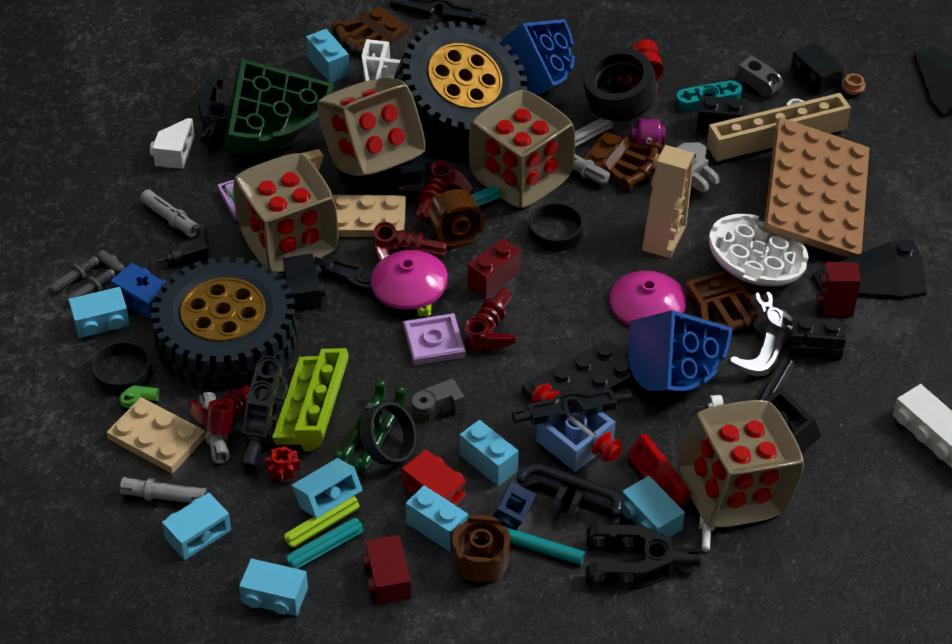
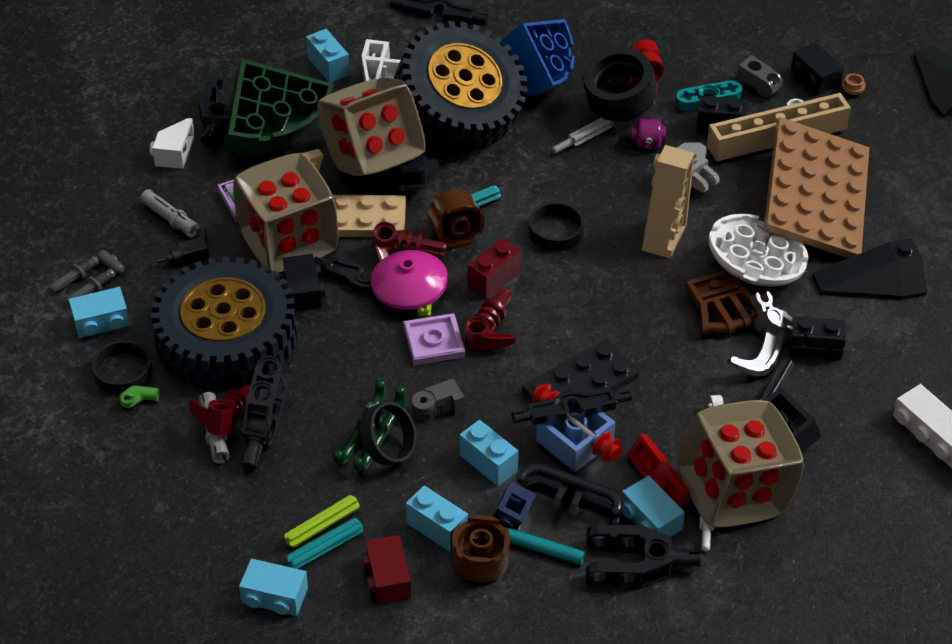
tan plate [107,397,206,474] -> none
blue brick [111,263,168,321] -> none
light grey pin [120,477,207,504] -> none
medium azure brick [162,493,231,560] -> none
red gear [265,446,301,481] -> none
lime brick [272,348,349,452] -> none
medium azure brick [292,458,363,518] -> none
reddish brown plate [331,6,409,54] -> none
red brick [402,450,466,506] -> none
dark red piece [416,161,472,222] -> none
dark tan piece [469,90,575,208] -> none
light grey axle [572,154,610,184] -> none
reddish brown plate [583,131,662,191] -> none
dark pink dish [609,271,687,327] -> none
blue brick [628,310,732,393] -> none
dark red brick [816,262,861,317] -> none

